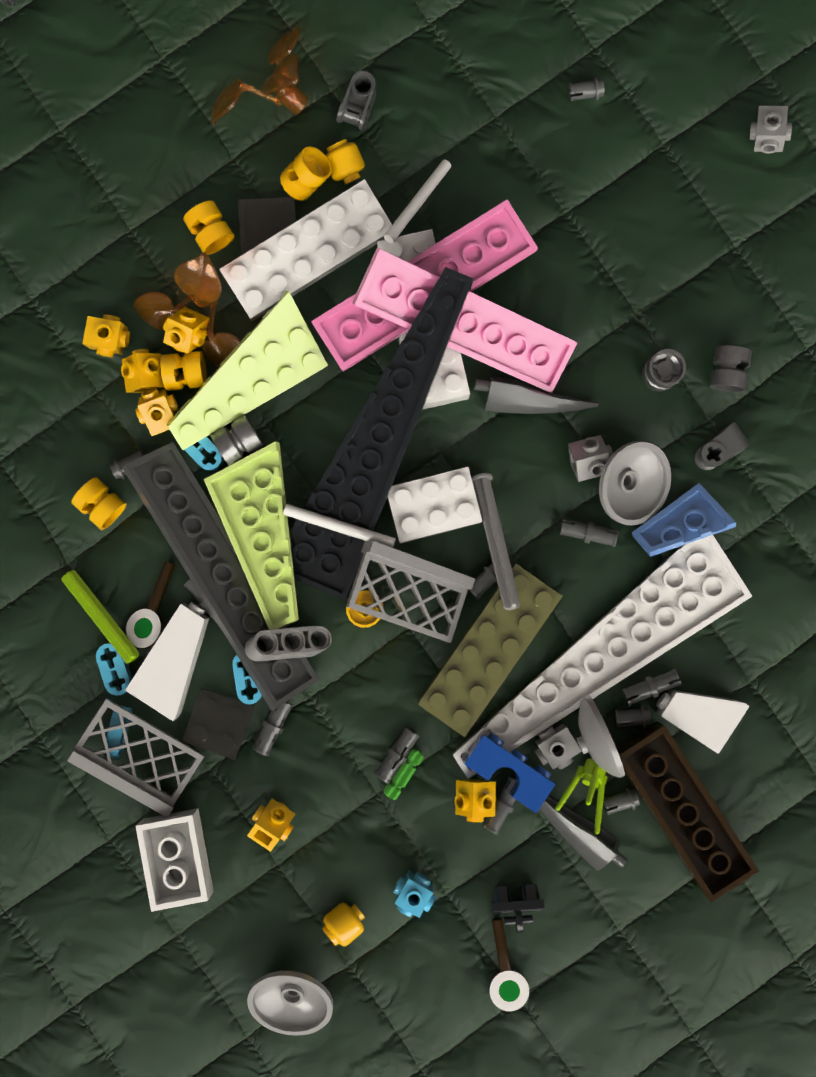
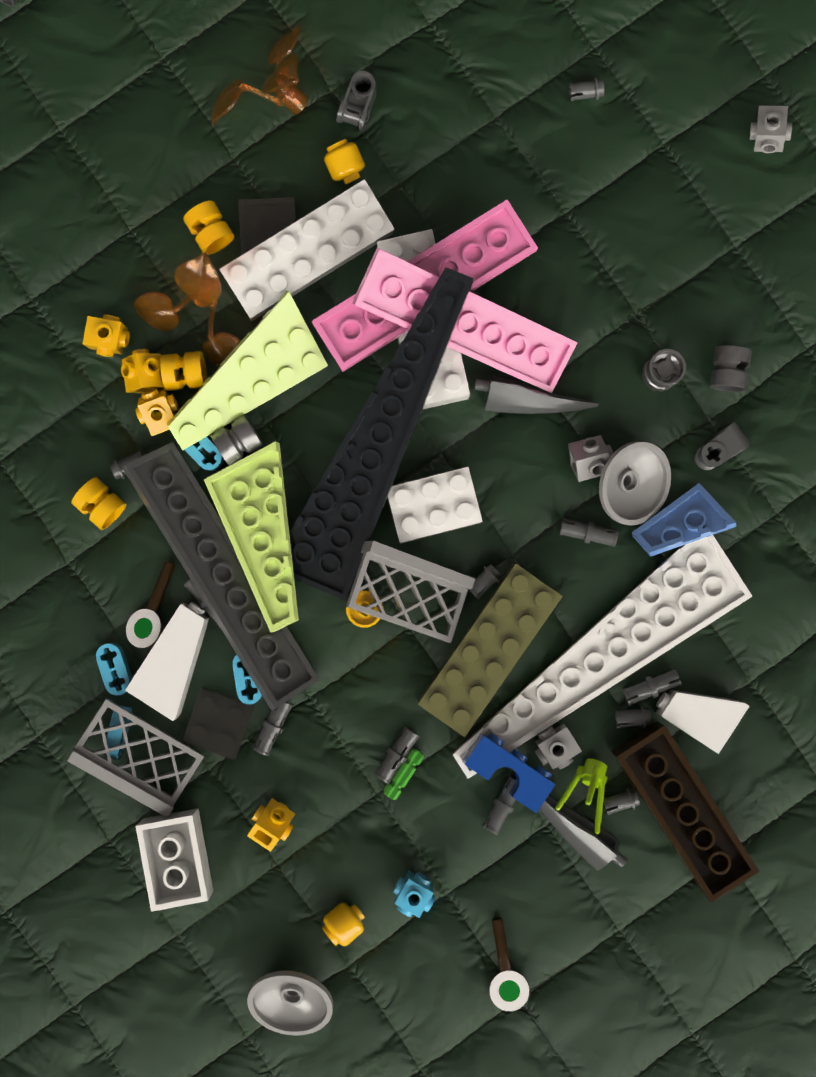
lime axle [61,570,140,664] -> none
yellow brick [163,307,209,354] -> none
light grey beam [245,626,332,662] -> none
yellow wheel [280,146,332,201] -> none
white bar [283,504,396,548] -> none
white bar [384,160,451,243] -> none
yellow brick [454,779,496,822] -> none
light grey axle [471,473,520,610] -> none
black hips [491,884,544,933] -> none
light grey dish [576,695,625,778] -> none

